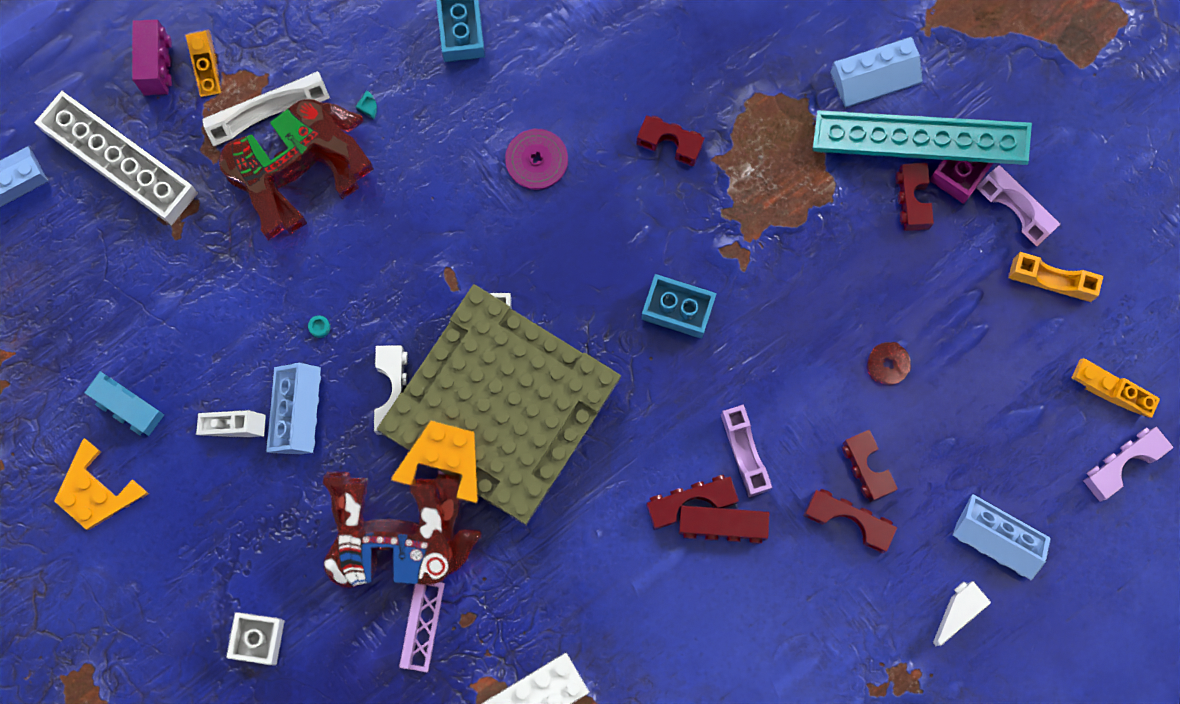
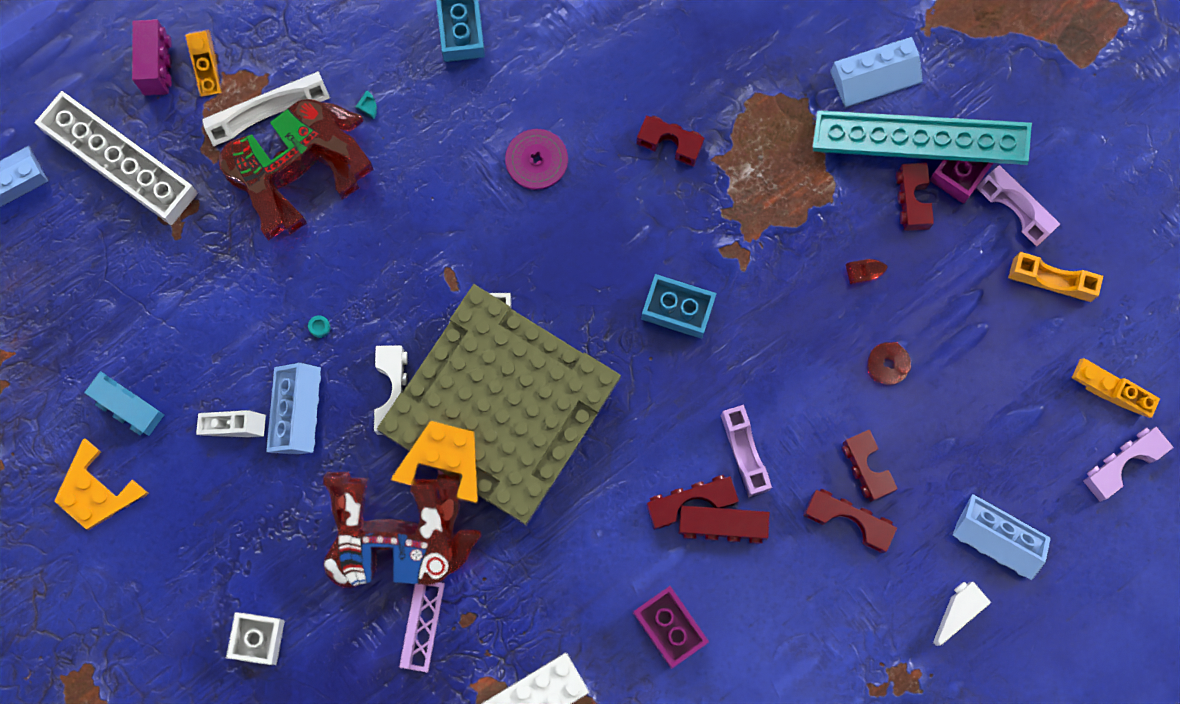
none -> magenta brick [633,586,709,668]
none -> clear red plate [845,259,888,285]

